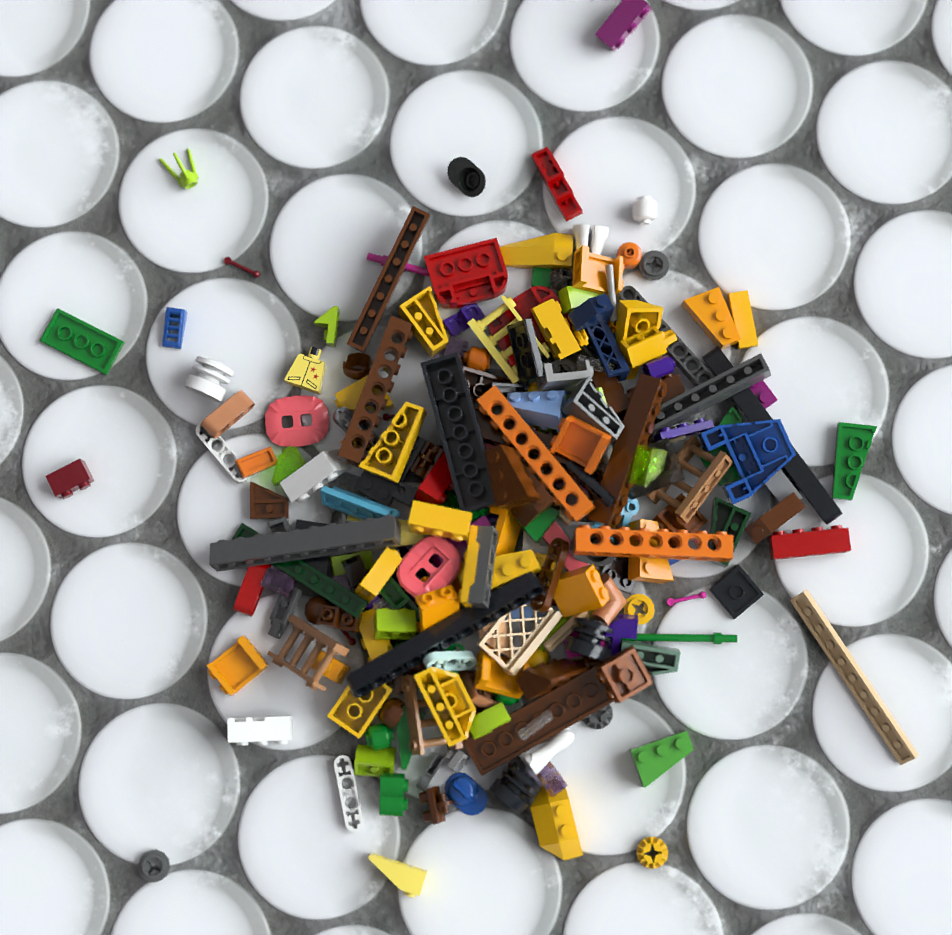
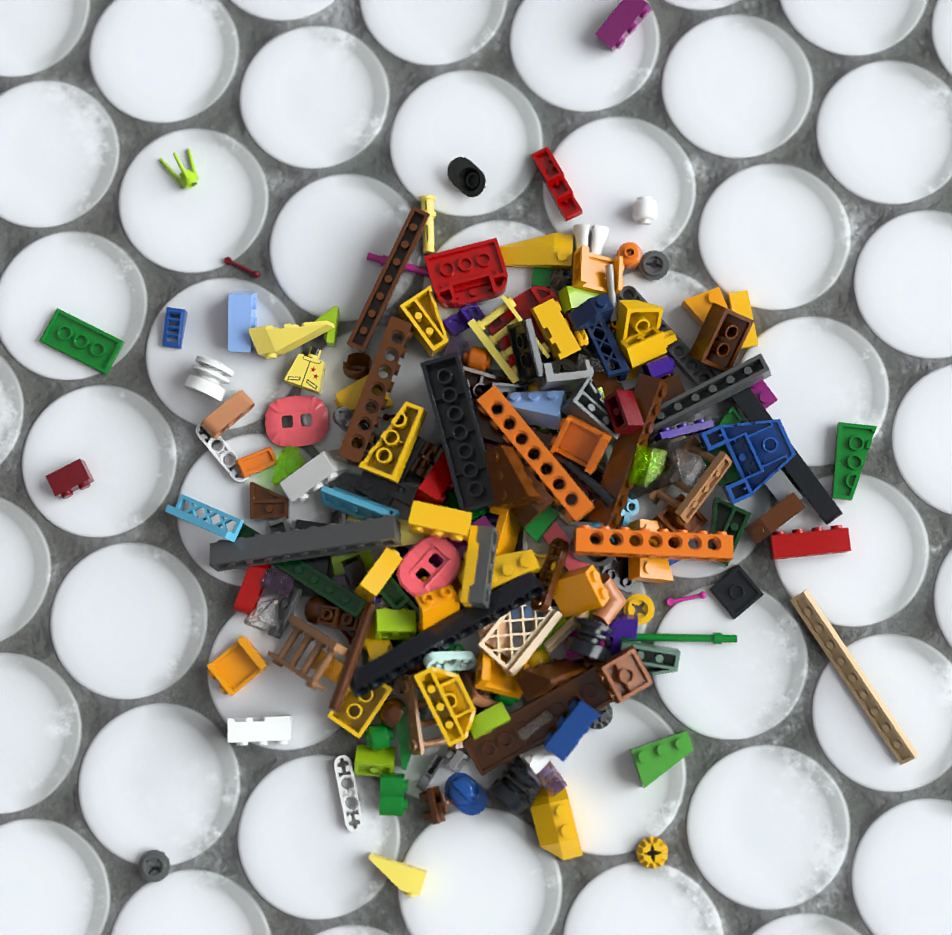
none -> medium azure fence [165,494,244,542]
none -> light blue wedge [228,291,257,352]
none -> clear slope [244,598,278,631]
none -> light yellow wedge [248,321,334,360]
none -> reddish brown axle [329,603,377,712]
none -> light yellow pin [419,195,436,254]
none -> blue wedge [543,698,601,762]
none -> dark red brick [603,390,645,435]
none -> clear slope [675,448,707,489]
none -> reddish brown slope [689,302,754,371]

